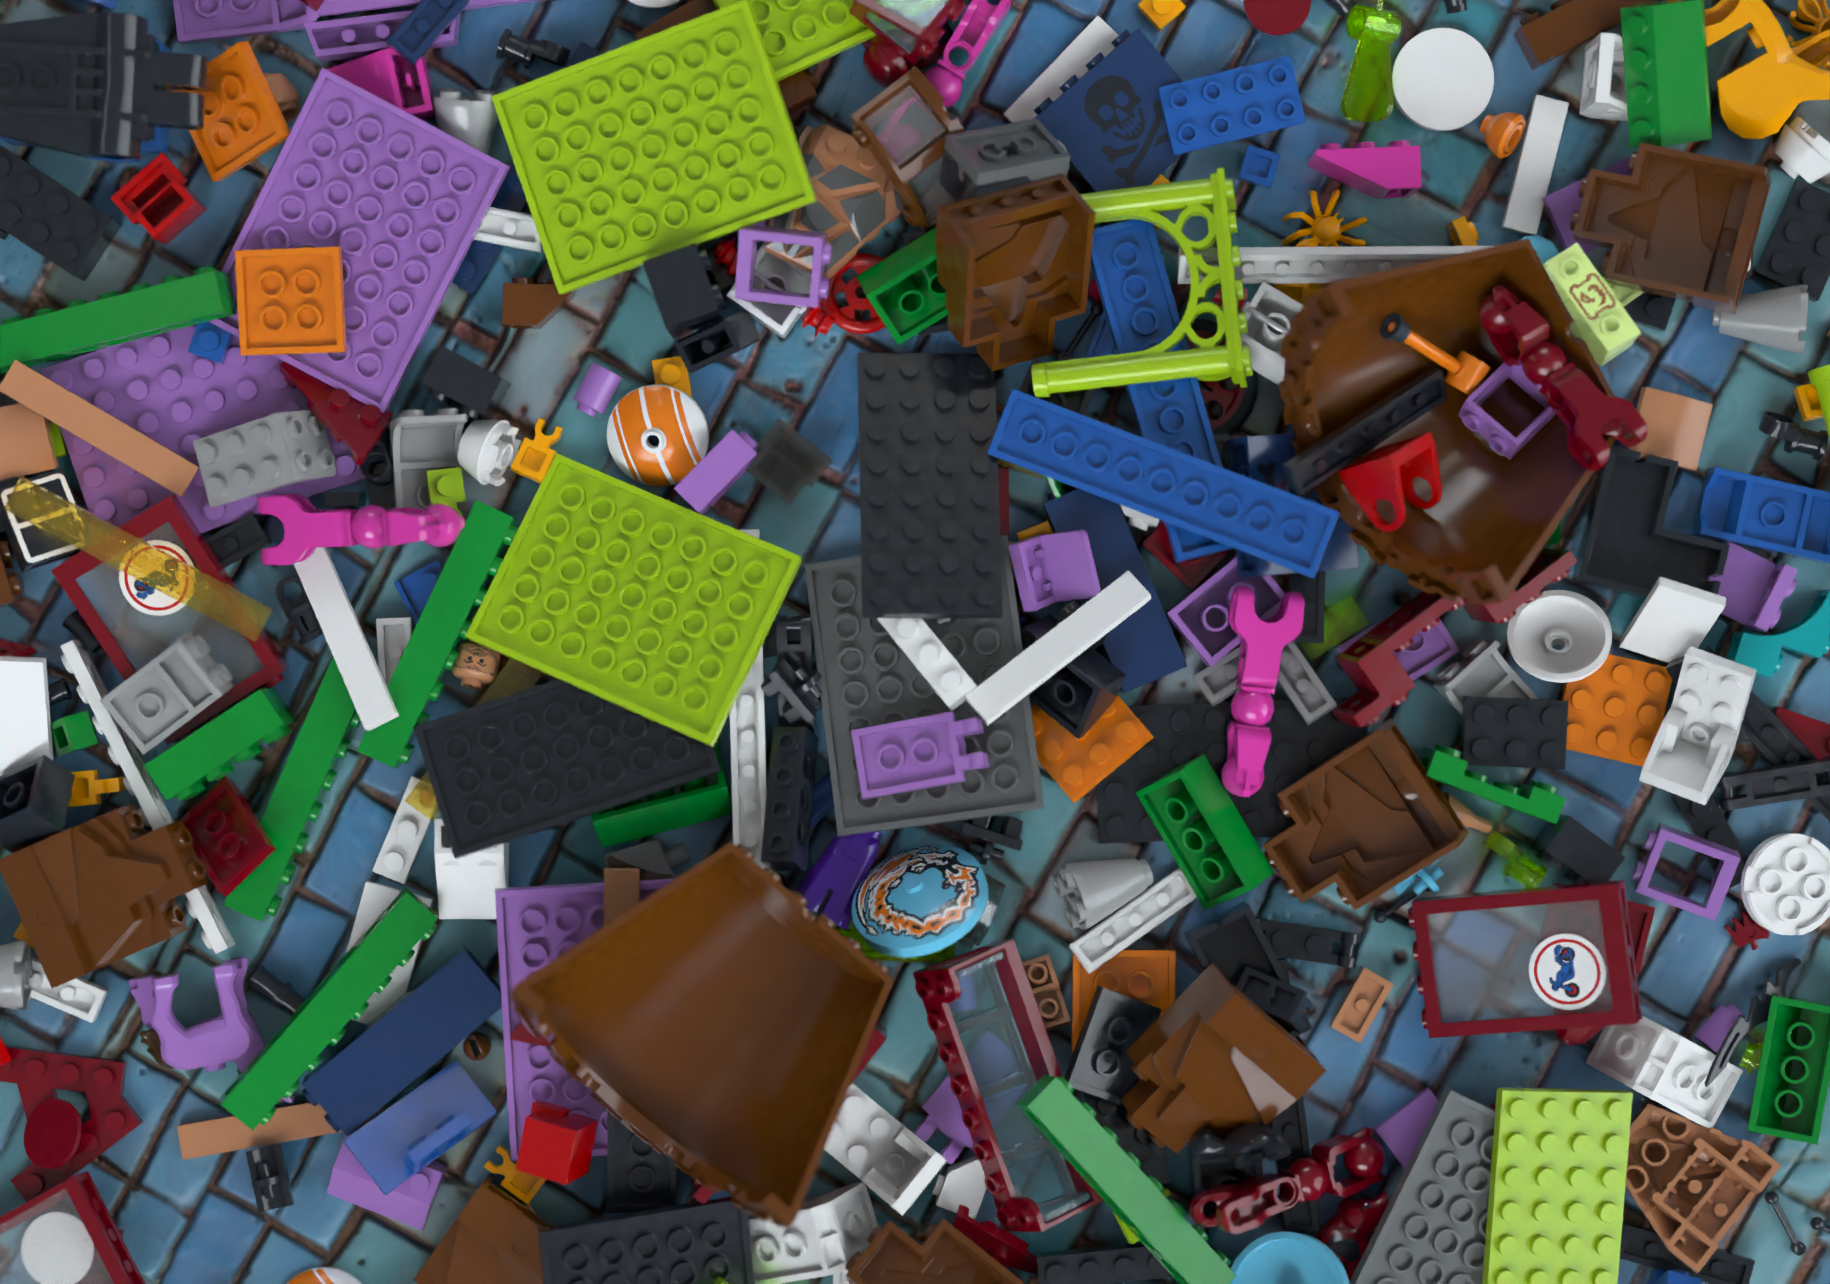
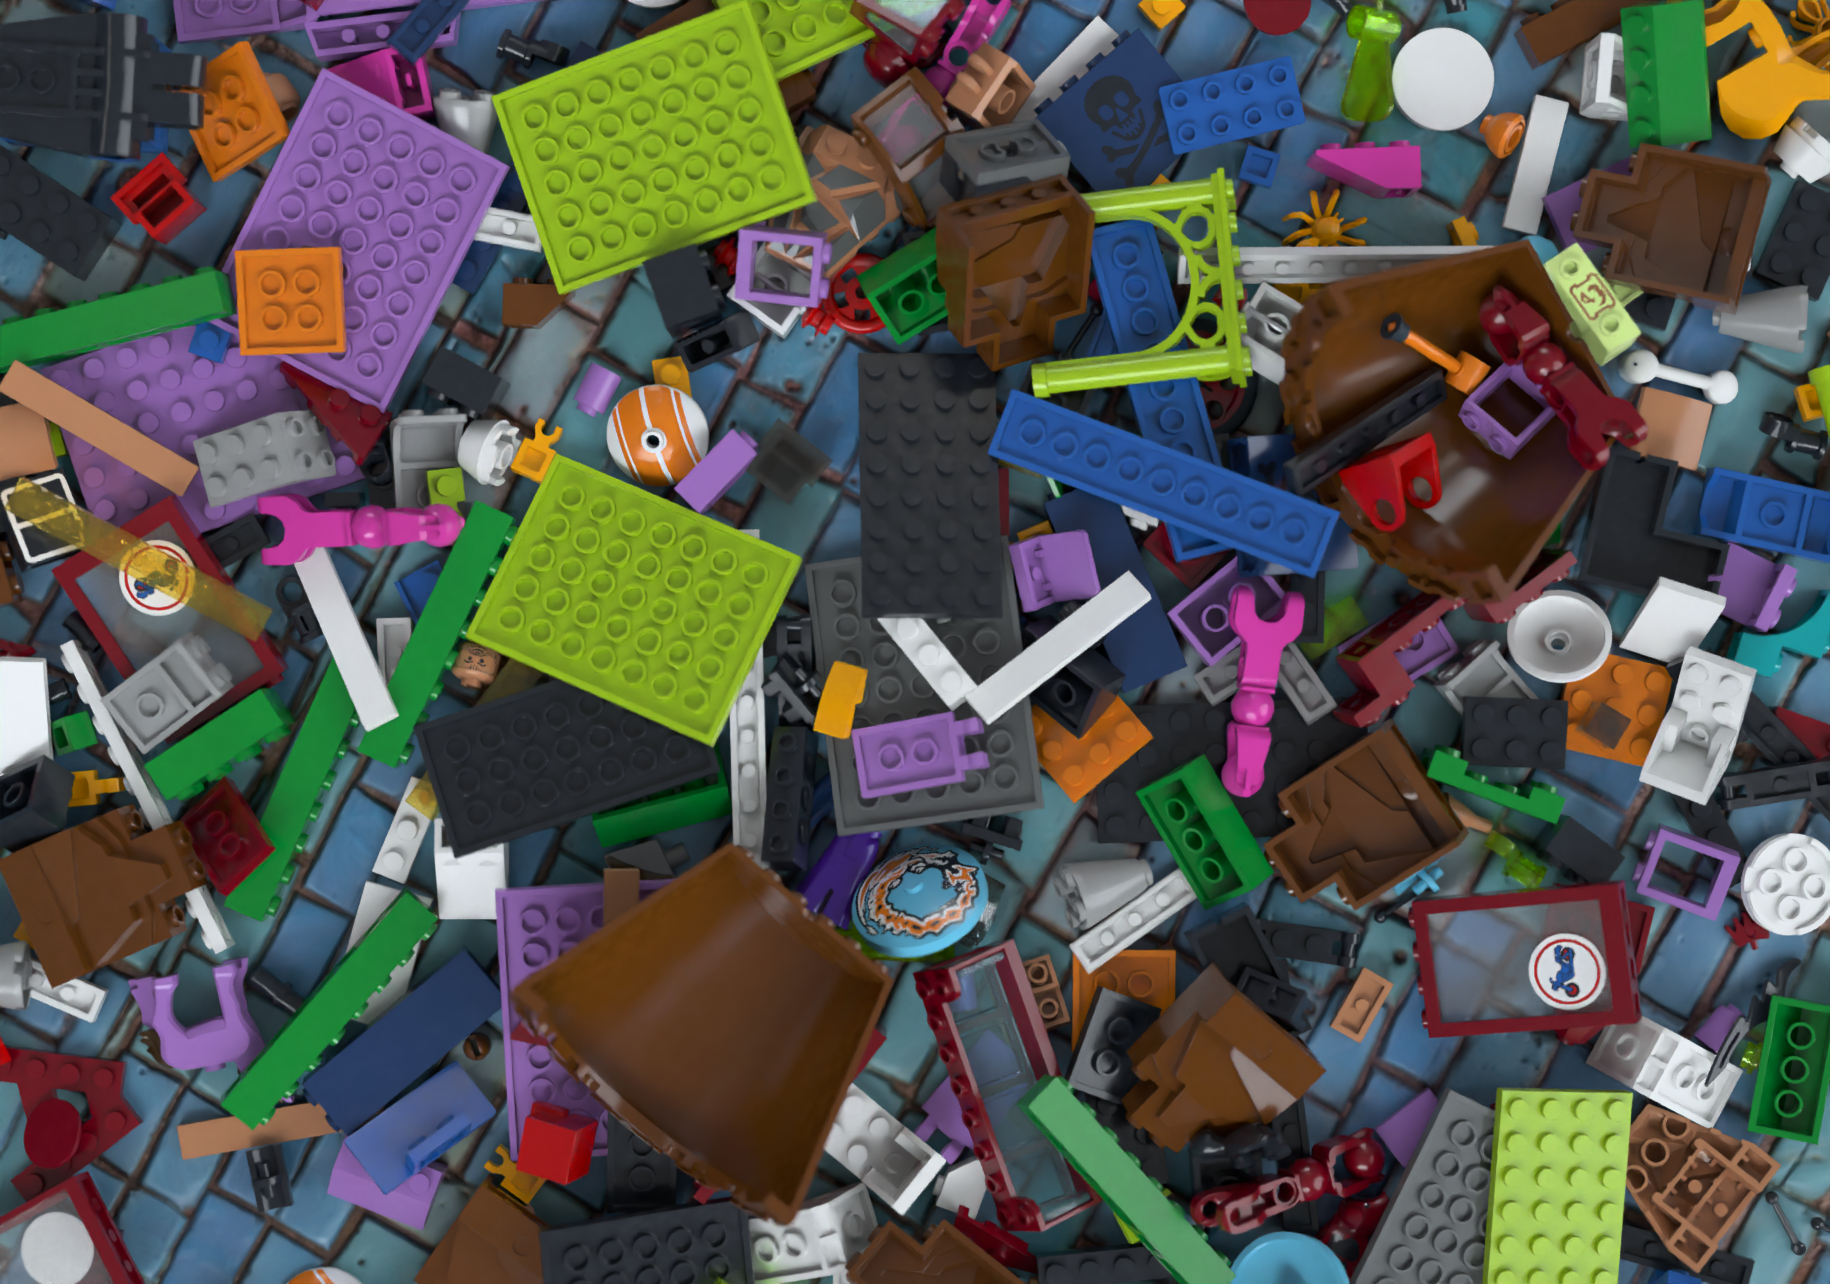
none -> light orange slope [813,660,868,739]
none -> nougat hinge [945,42,1036,130]
none -> clear smoke brick [1575,701,1632,750]
none -> white piece [1618,349,1739,405]

